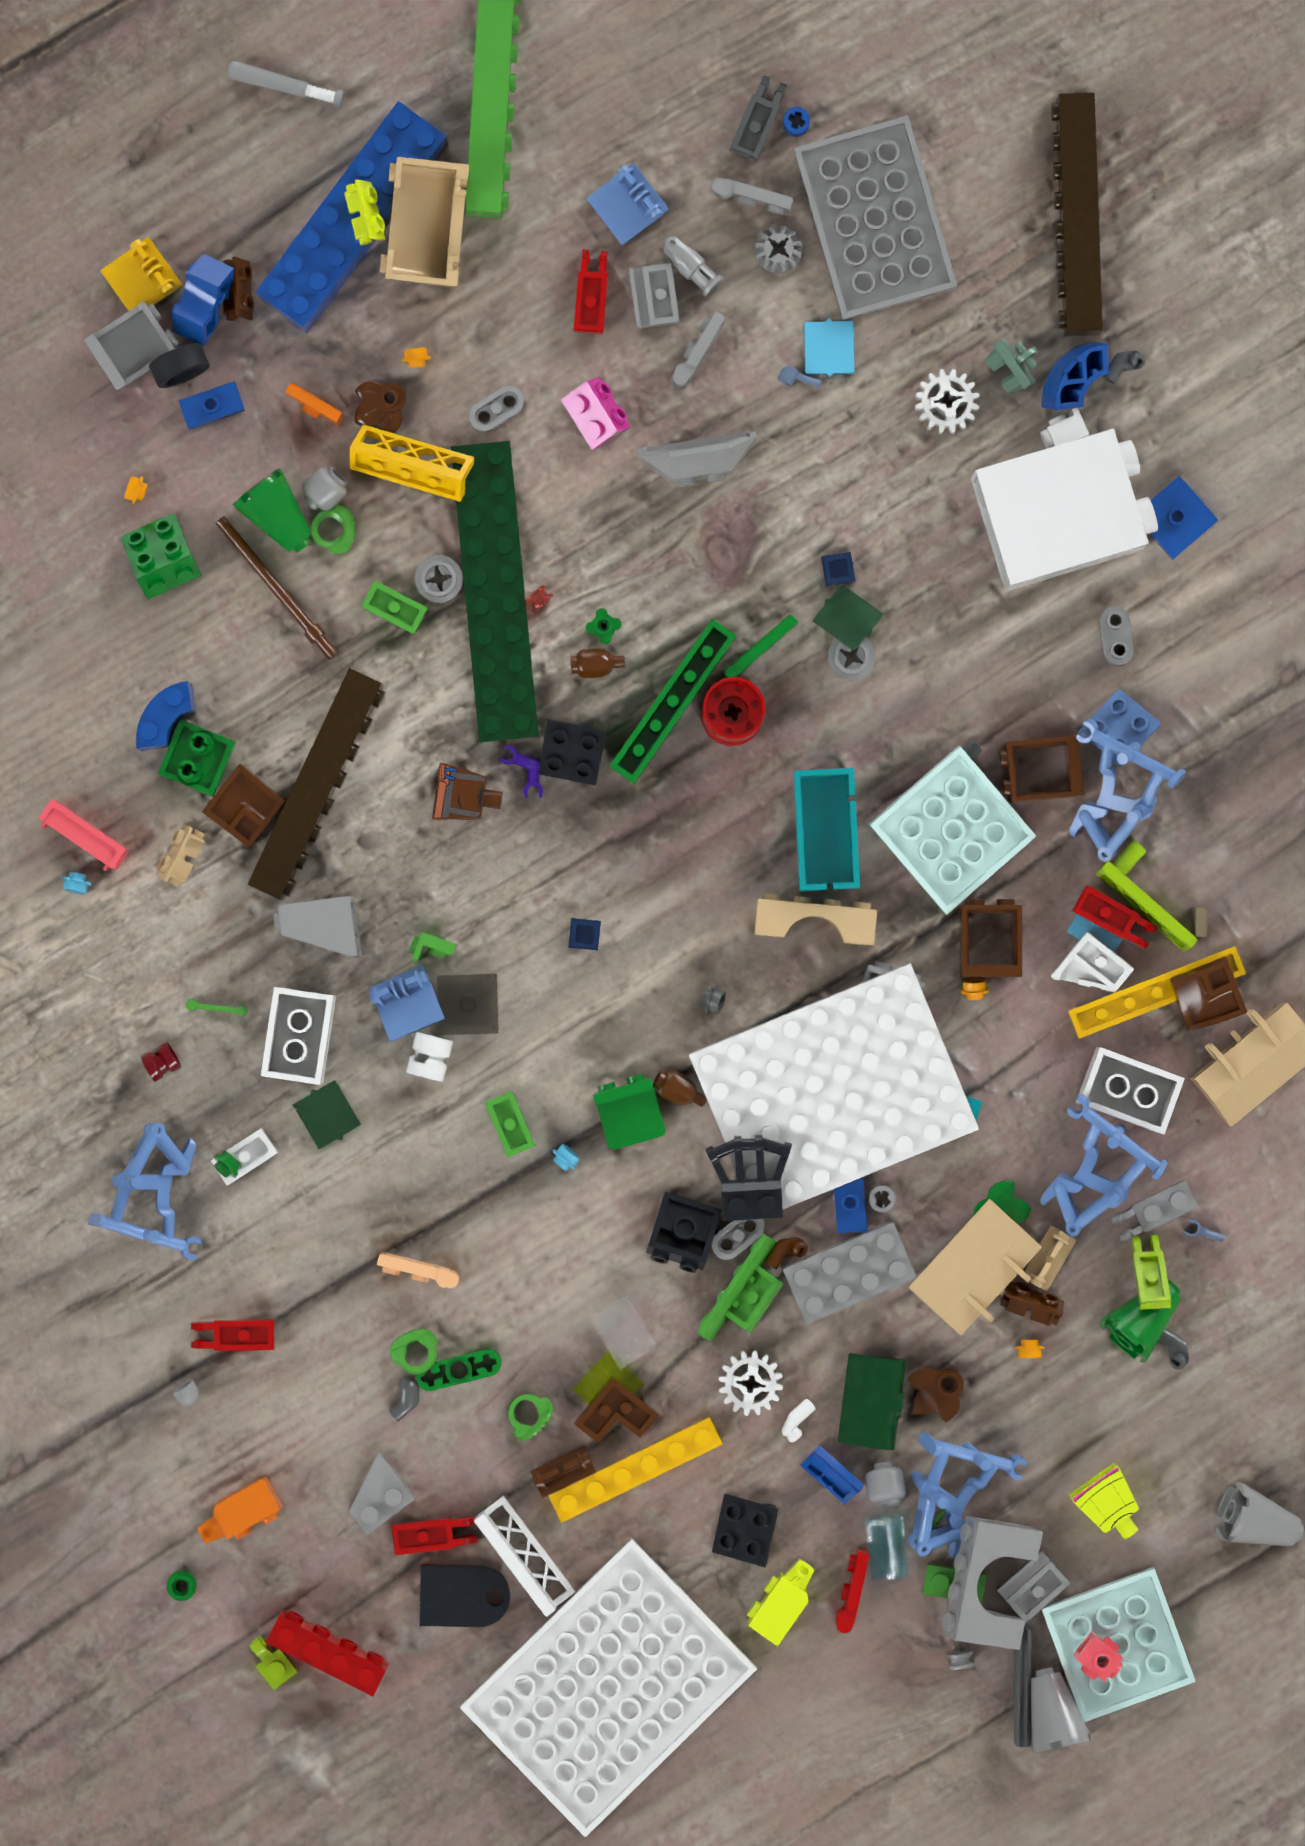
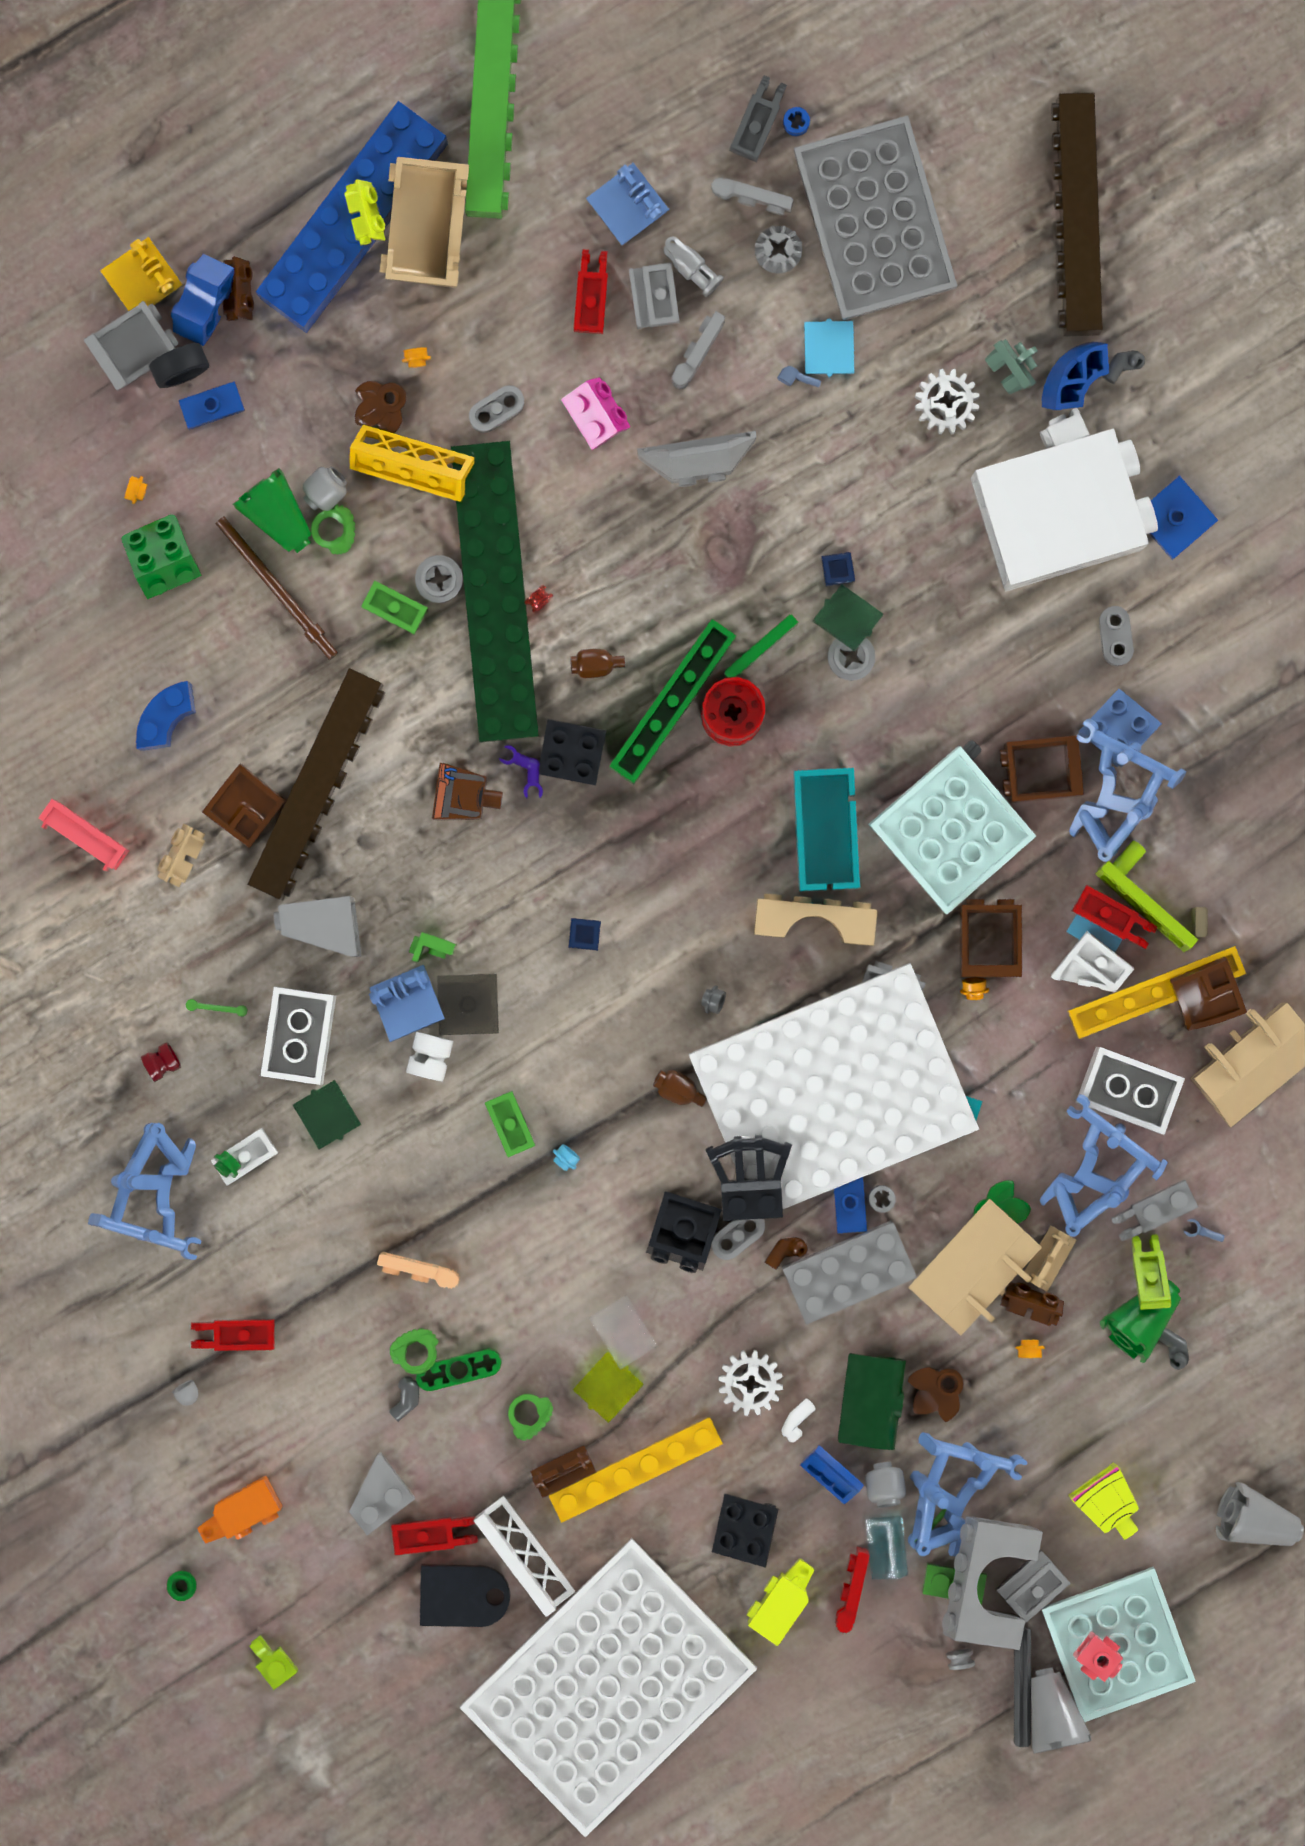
medium azure plate [62,872,91,894] -> none
green plate [157,719,237,797] -> none
light grey piece [227,61,345,108] -> none
red brick [266,1610,389,1697] -> none
orange plate [285,383,344,427] -> none
reddish brown plate [574,1376,659,1443] -> none
green plate [586,608,621,644] -> none
green bracket [593,1074,666,1150] -> none
bright green bracket [697,1234,784,1341] -> none

